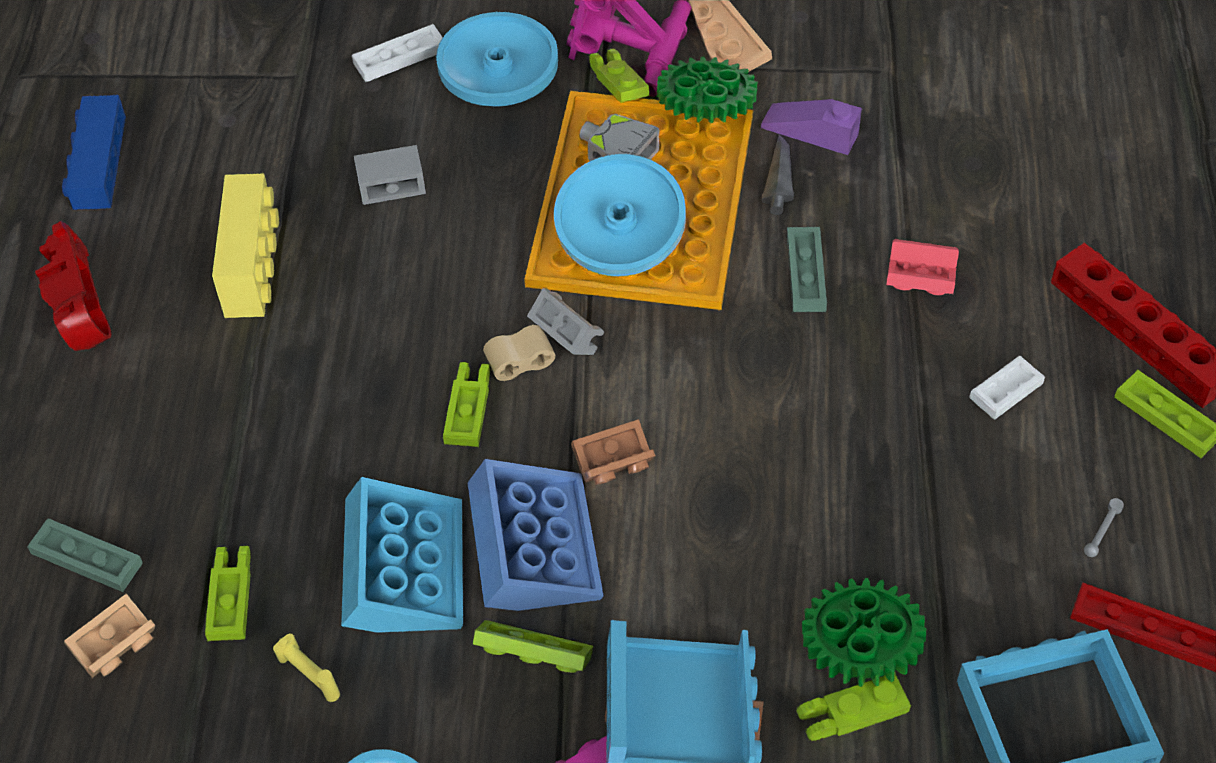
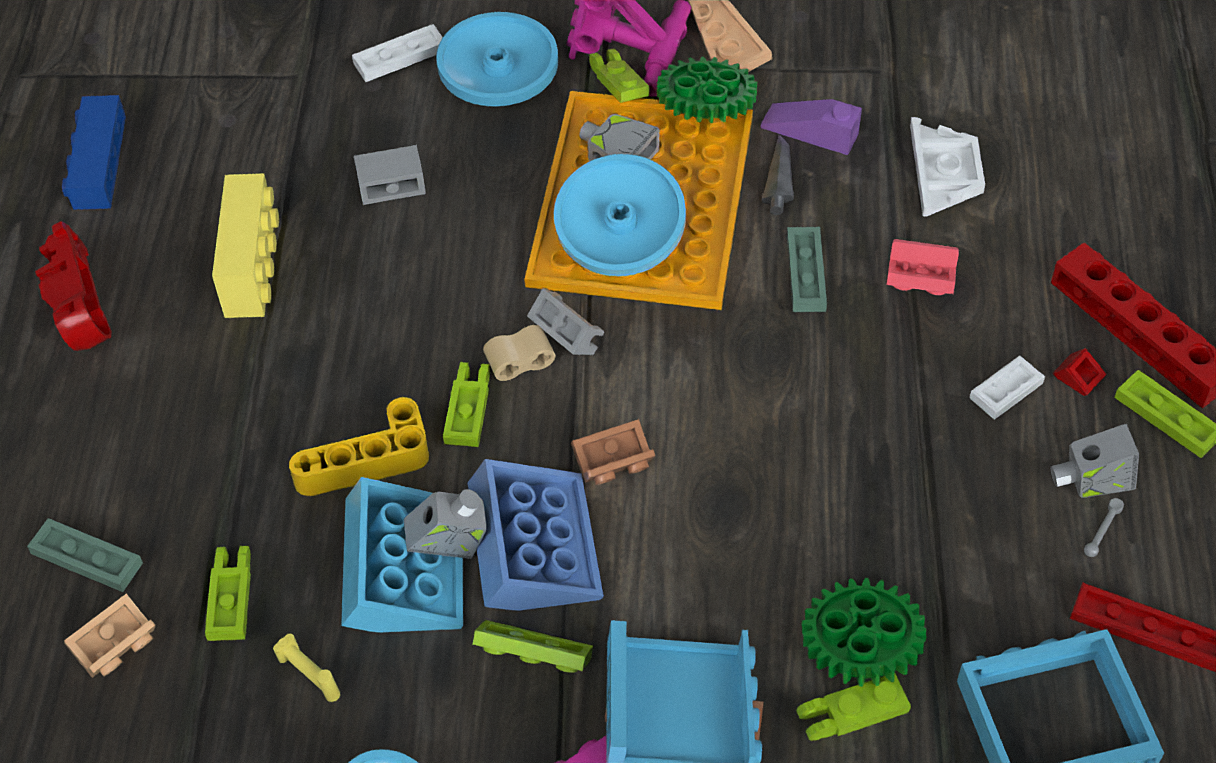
none -> yellow beam [289,397,429,496]
none -> light grey torso [404,489,486,559]
none -> white wing [910,117,985,216]
none -> light grey torso [1050,424,1139,498]
none -> red slope [1052,348,1106,396]

